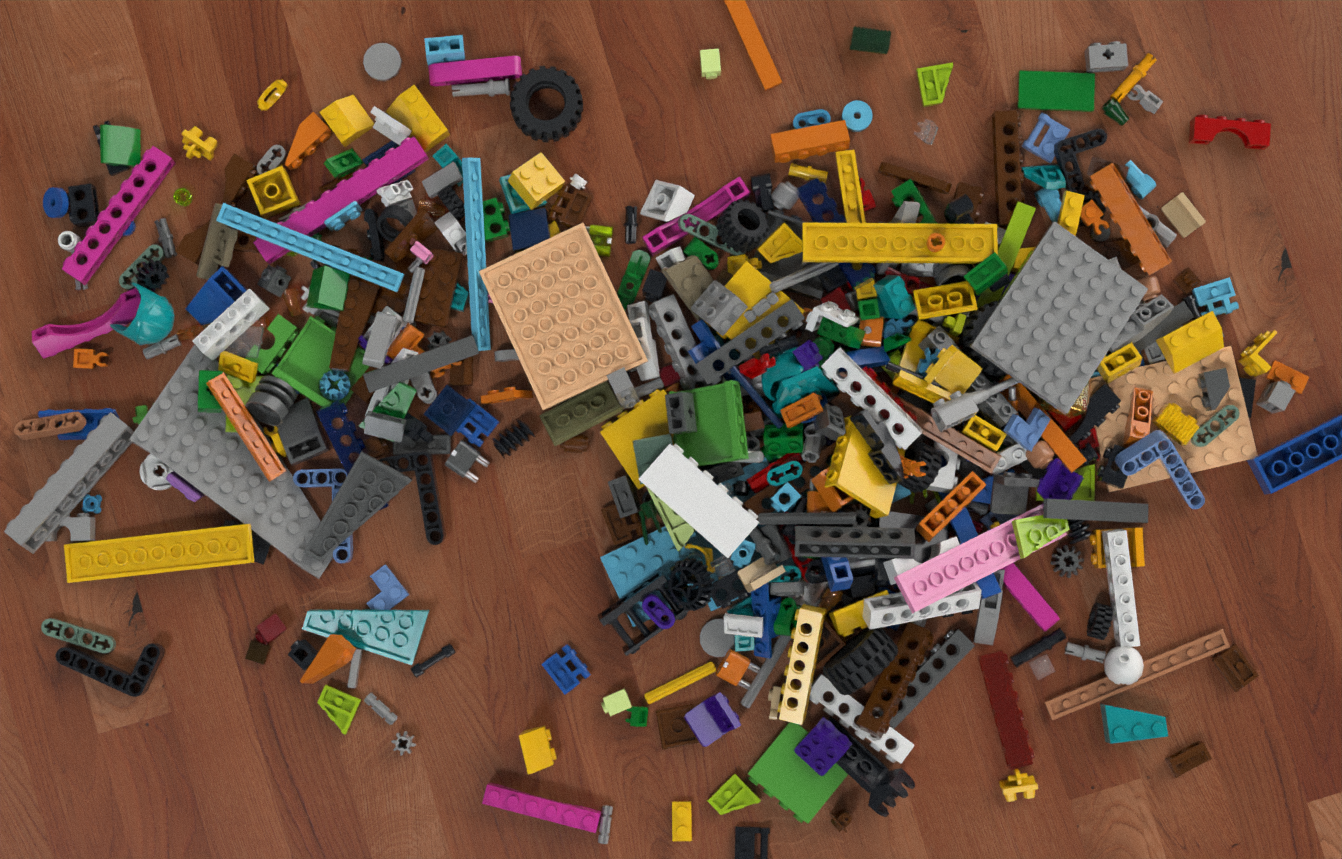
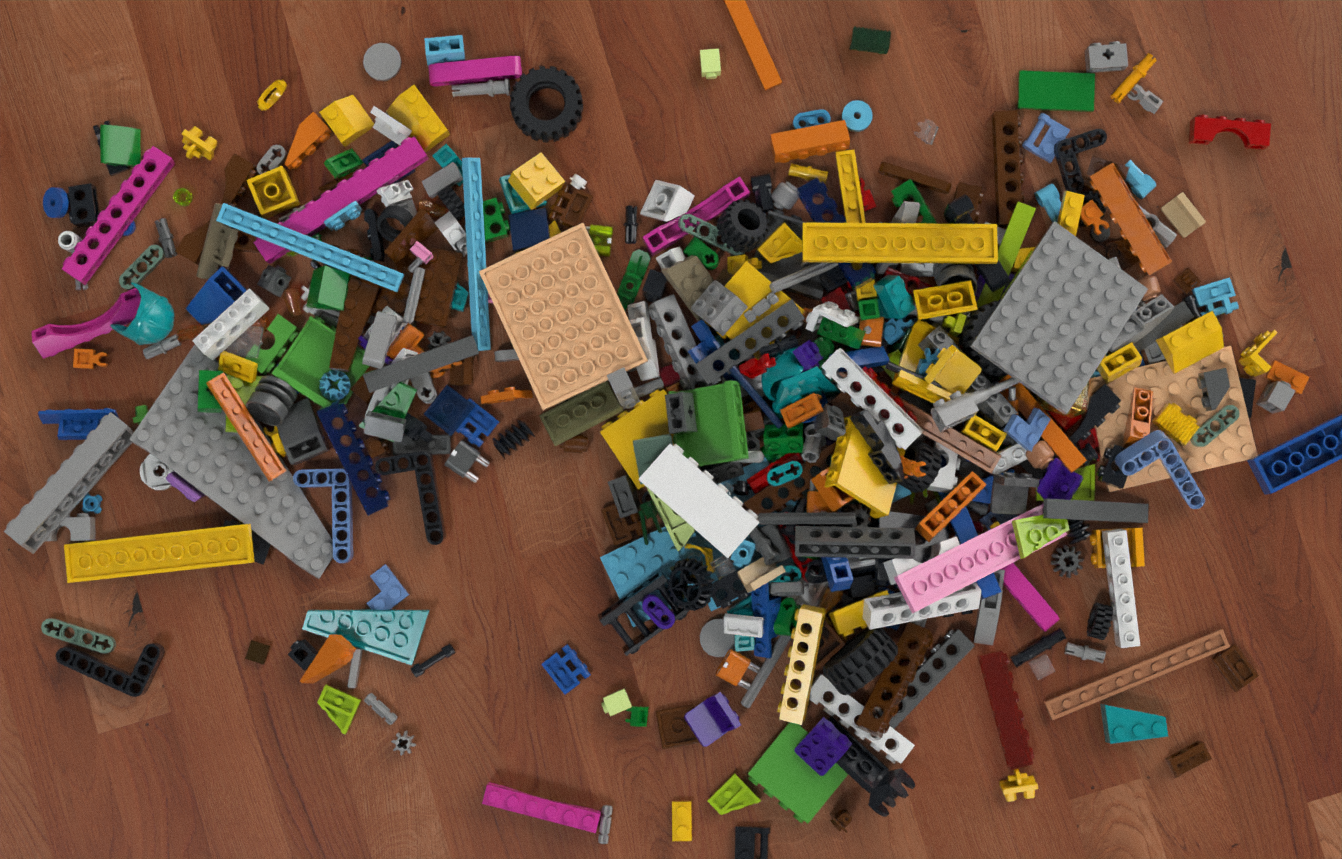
nougat beam [14,412,87,440] -> none
black gear [135,259,169,292] -> none
dark red brick [254,613,287,646] -> none
dark grey wing [303,451,413,562] -> none
yellow slope [519,725,557,774] -> none
yellow axle [644,662,716,704] -> none
tan plate [768,686,782,720] -> none
medium azure brick [770,482,801,513] -> none
green slope [884,333,911,352] -> none
lime wing [916,62,953,107] -> none
orange bush [926,233,945,252] -> none
green panel [964,252,1008,296] -> none
teal wing [1021,164,1066,190] -> none
dark green cone [1101,98,1129,126] -> none
white cylinder [1104,646,1144,685] -> none

